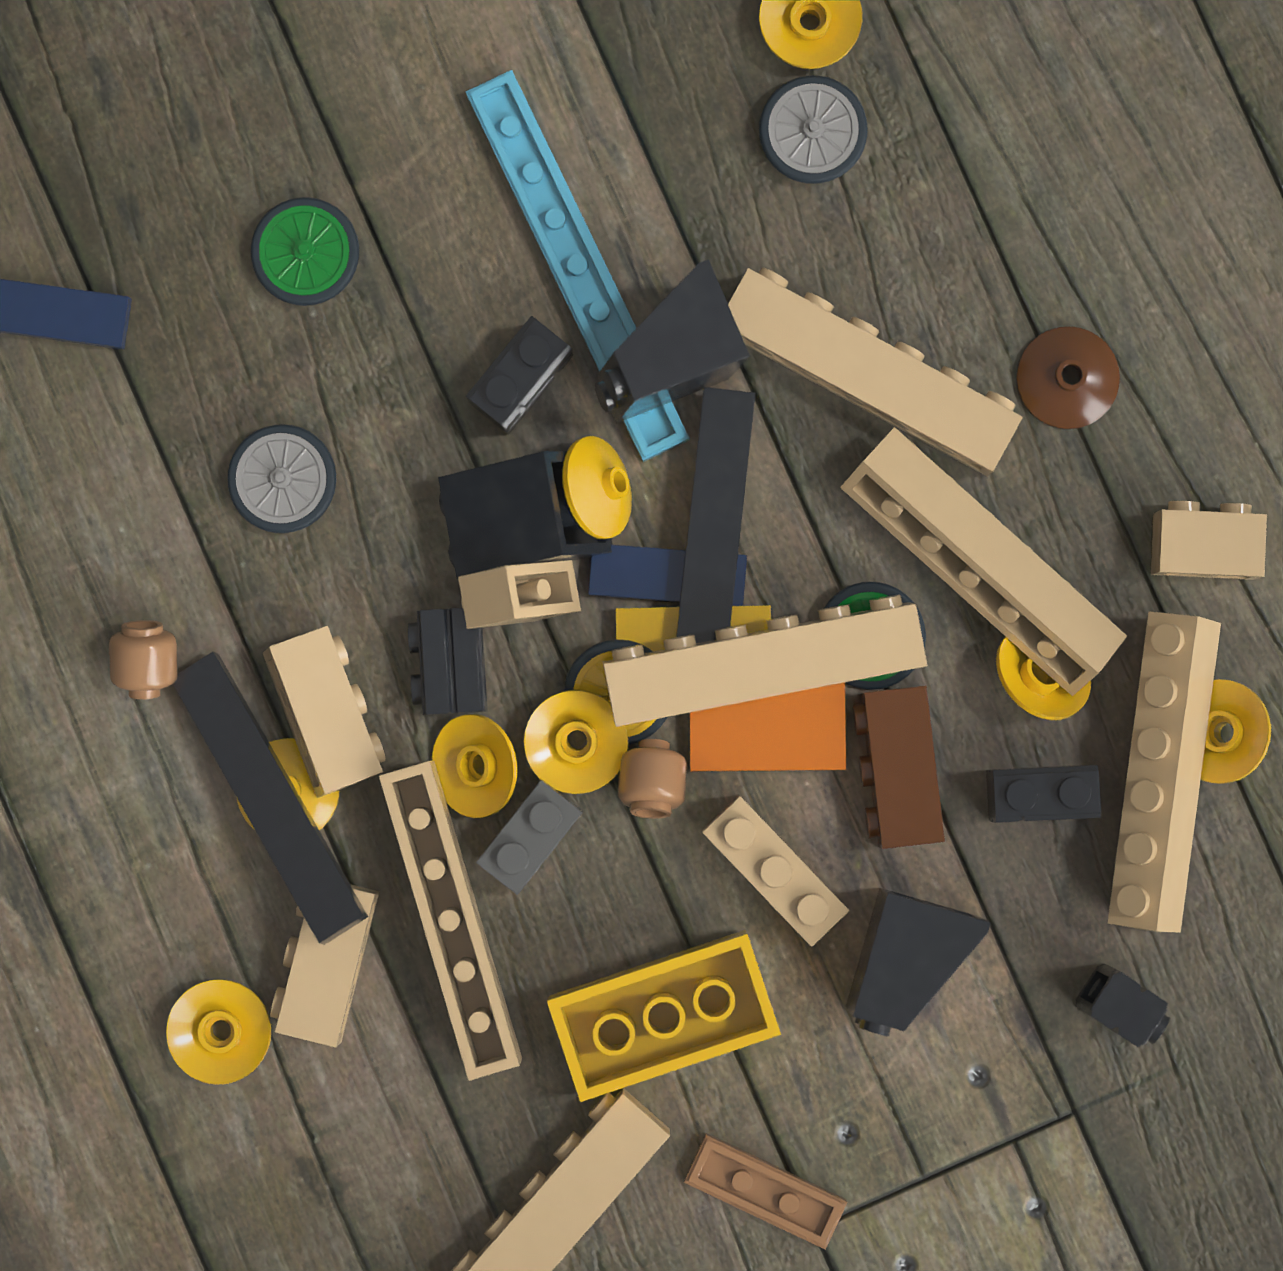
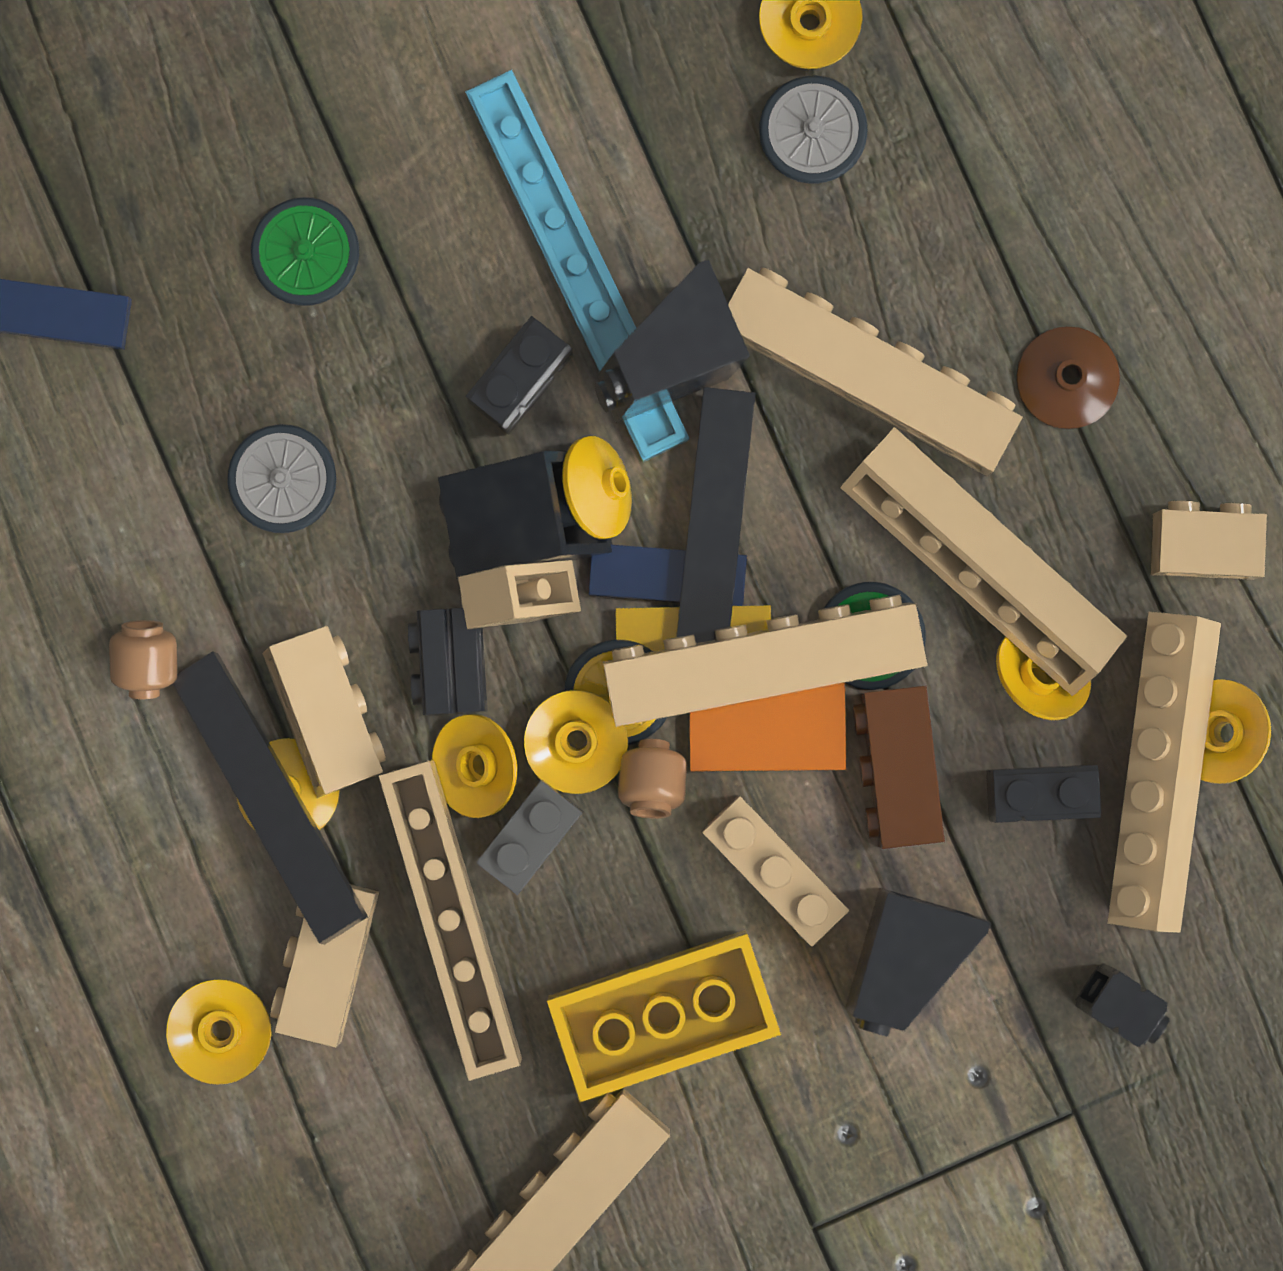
medium nougat tile [684,1133,848,1250] -> none

